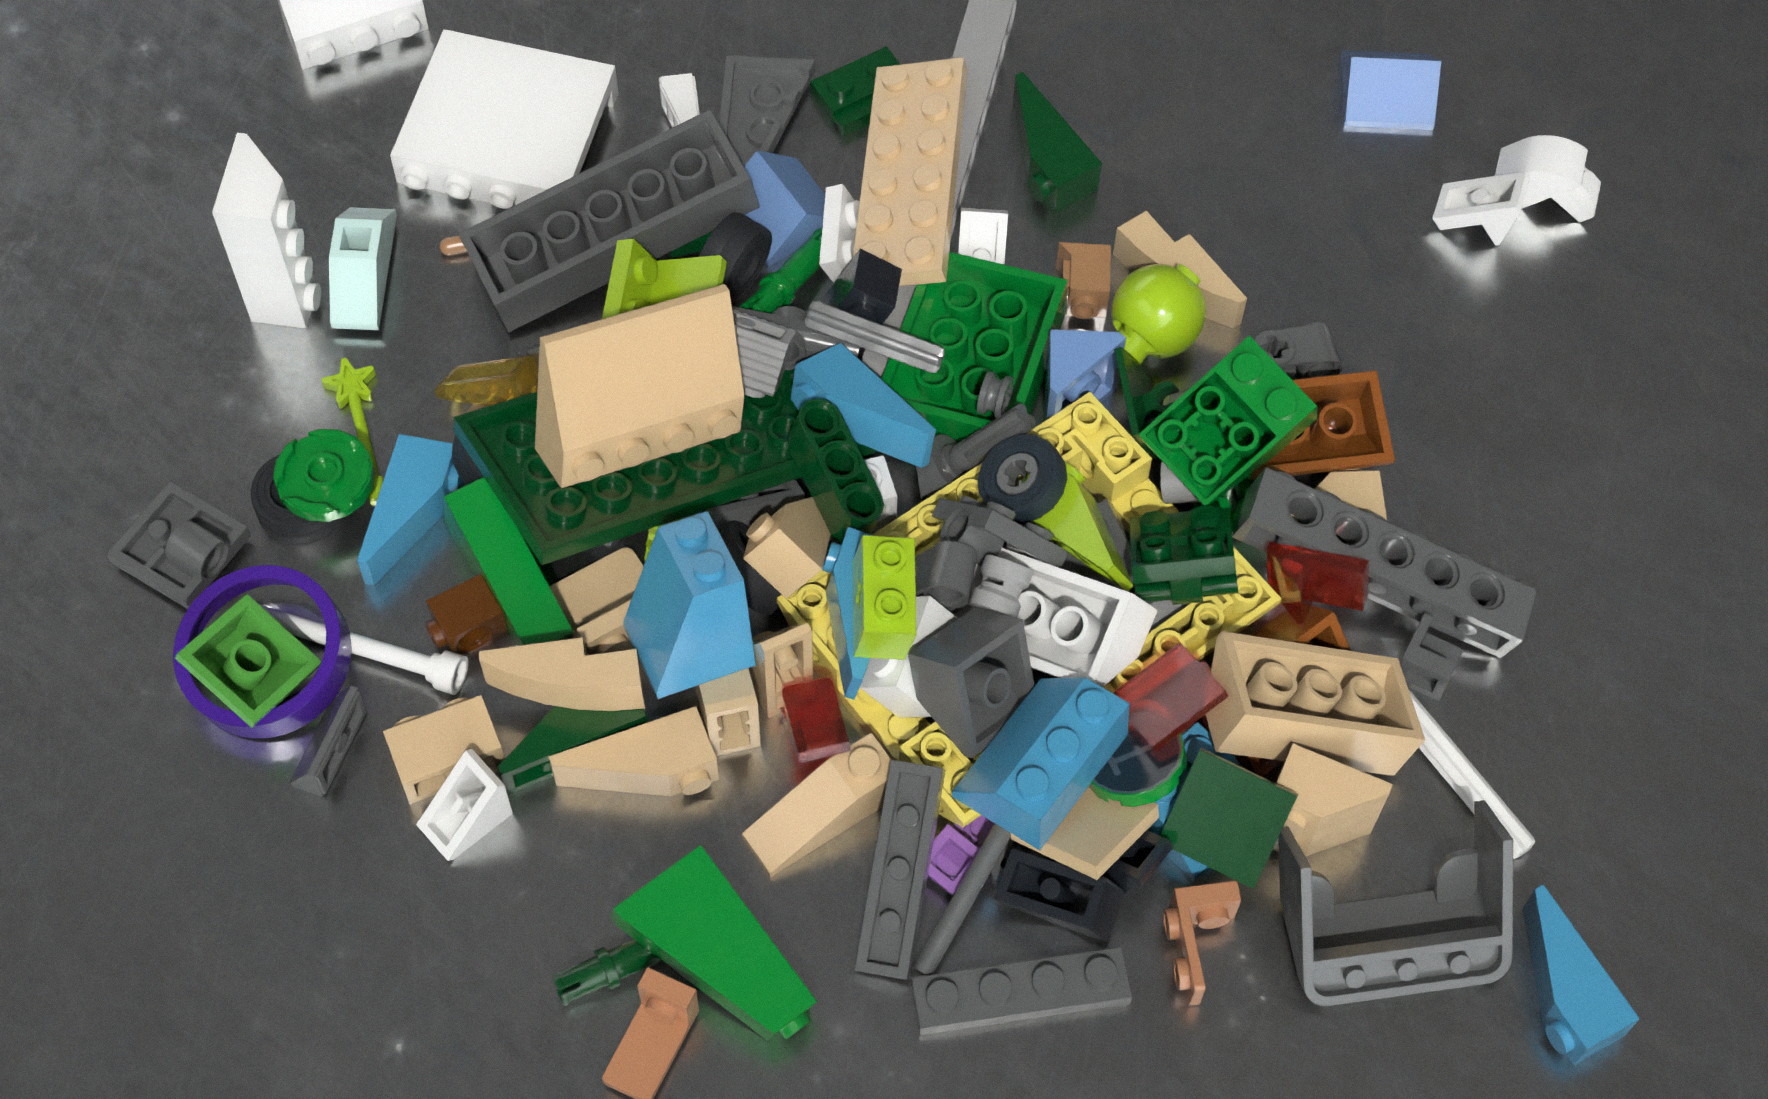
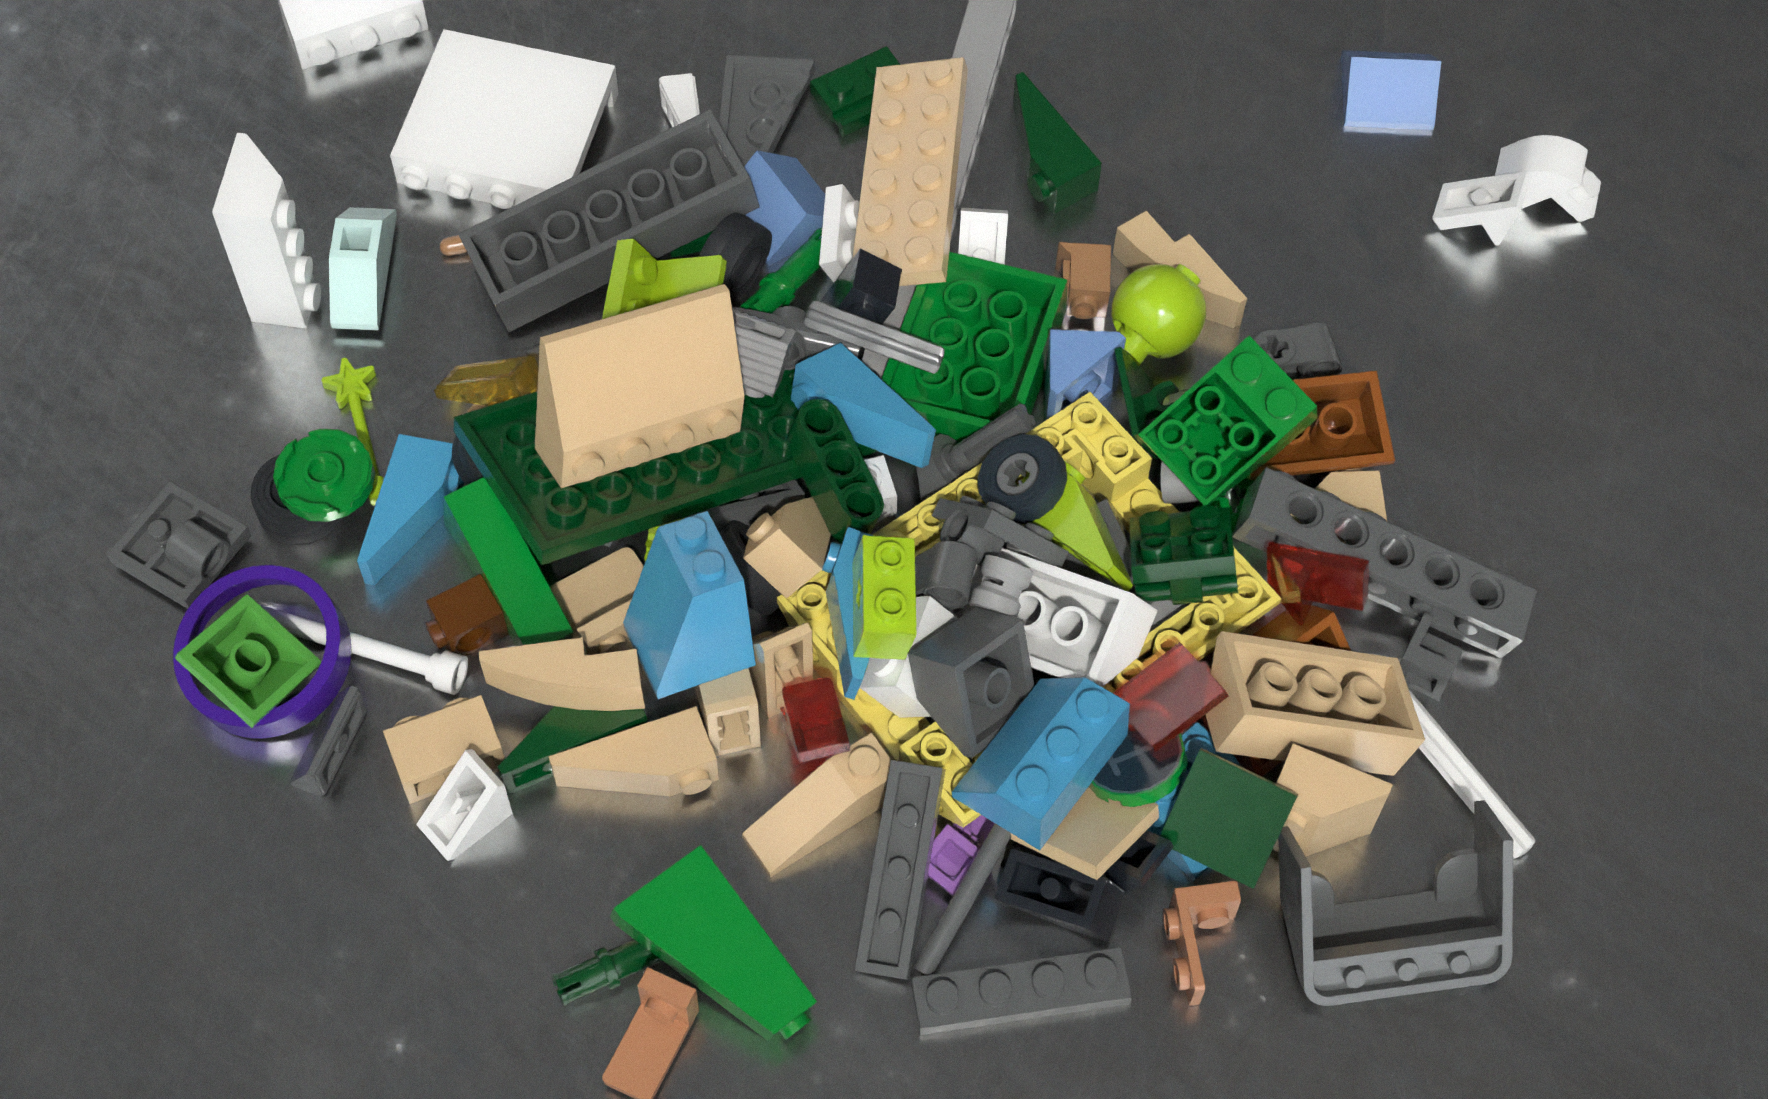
dark grey bush [977,371,1014,418] -> none
dark azure slope [1523,884,1640,1066] -> none

